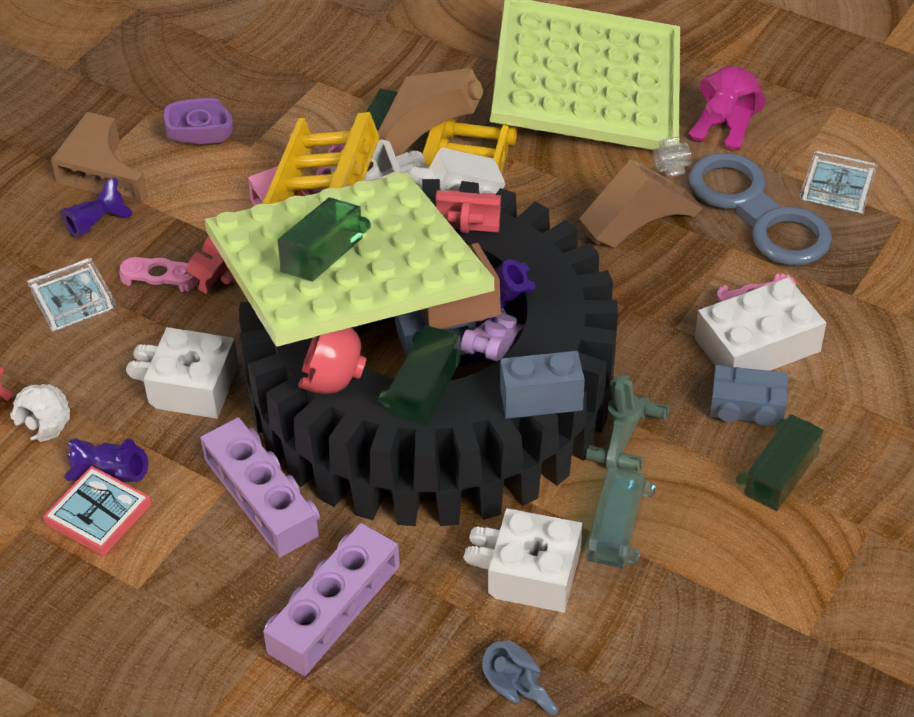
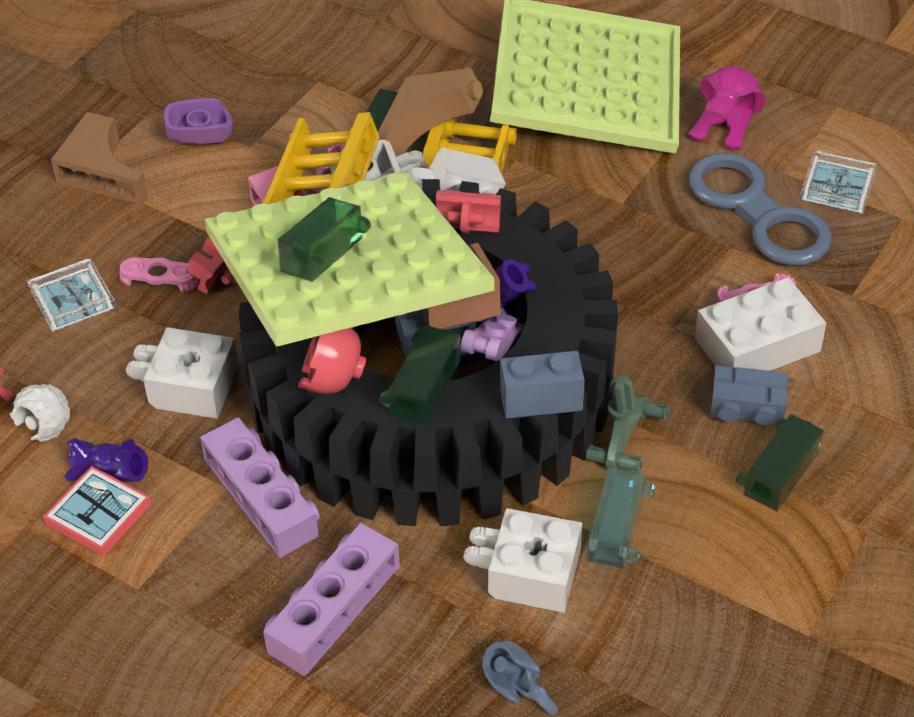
dark purple animal [59,178,133,238] -> none
medium nougat arch [579,159,703,248] -> none
clear gear [652,137,691,178] -> none

